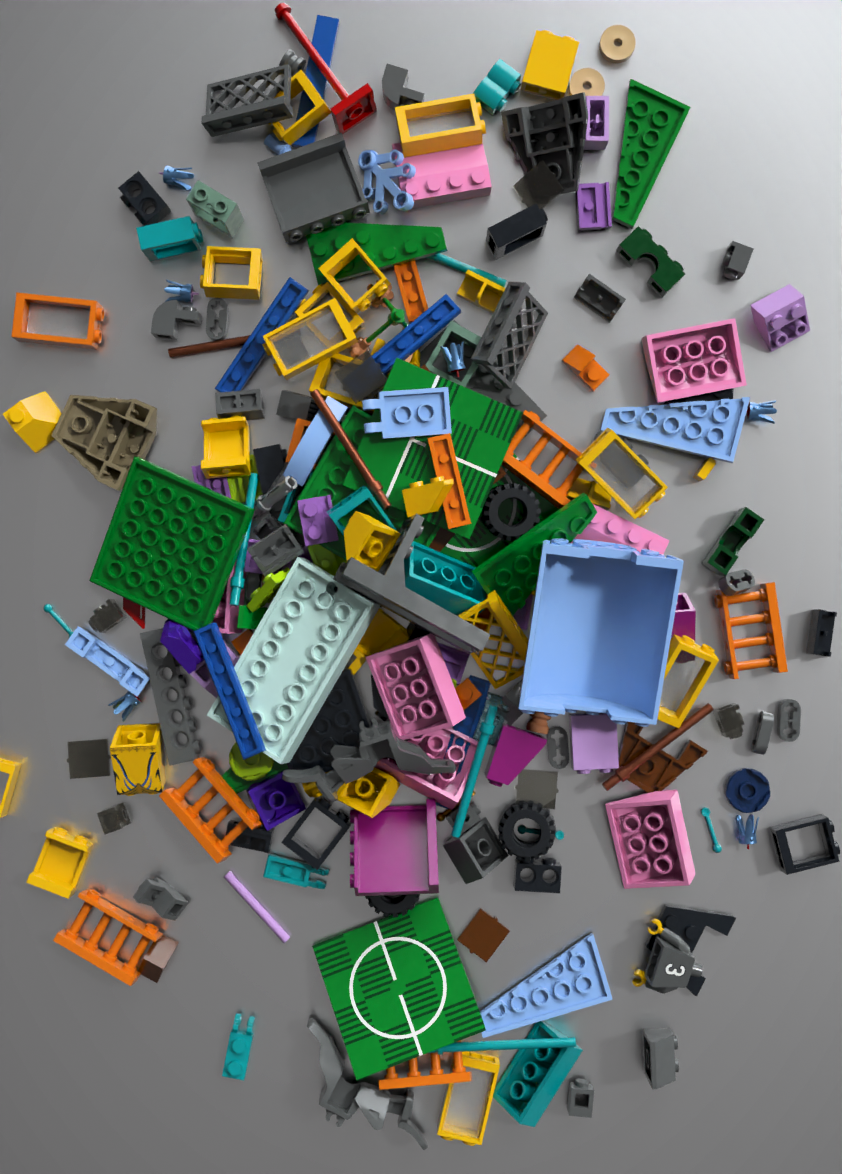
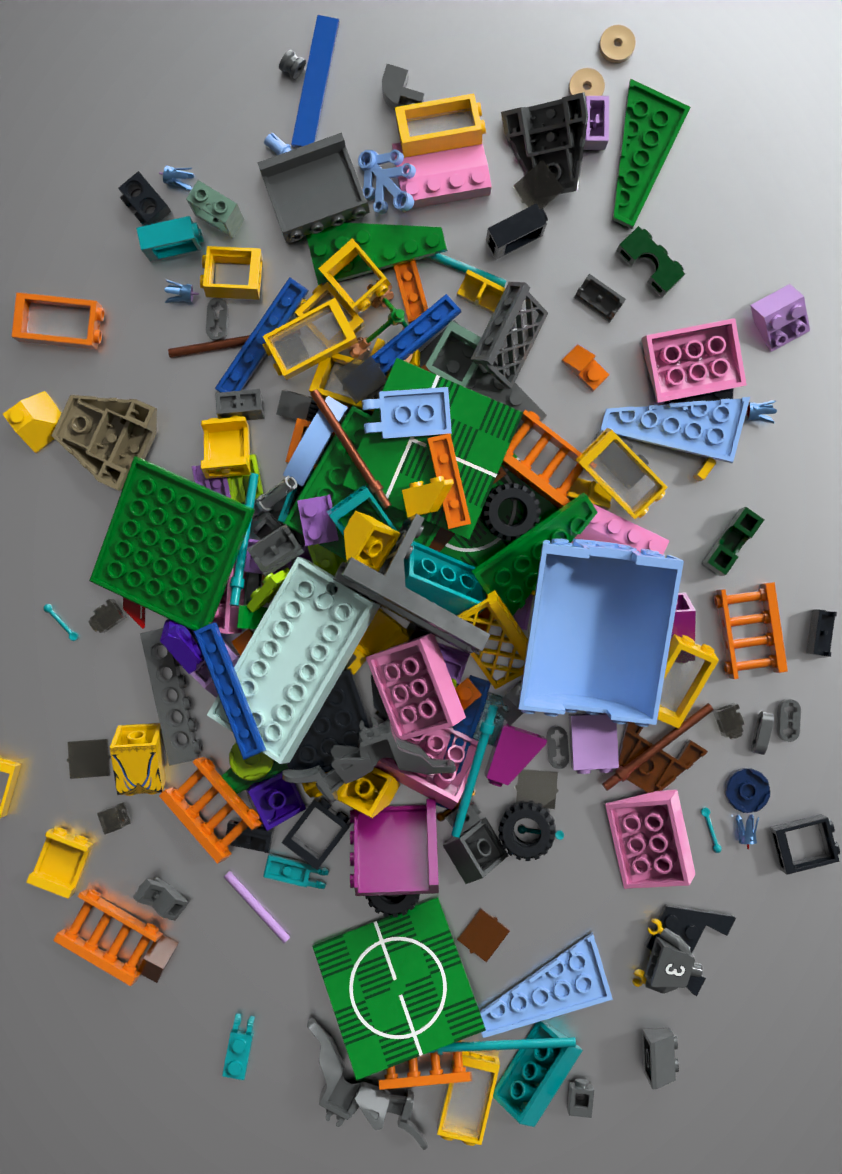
light blue slope [65,626,150,697] -> none
flat silver piece [108,691,142,722] -> none
dark grey brick [151,300,202,340] -> none
dark grey fence [201,64,294,137] -> none
black slope [253,444,287,494] -> none
yellow window [269,70,331,145] -> none
red tile [275,3,377,135] -> none
flat silver piece [440,341,466,378] -> none
teal brick [473,59,521,115] -> none
black brick [513,858,562,893] -> none
yellow panel [521,30,579,100] -> none
nougat wheel [526,711,551,734] -> none
medium lavender plate [576,182,612,231] -> none
dark grey beam [718,569,755,596] -> none
dark grey brick [722,241,754,280] -> none

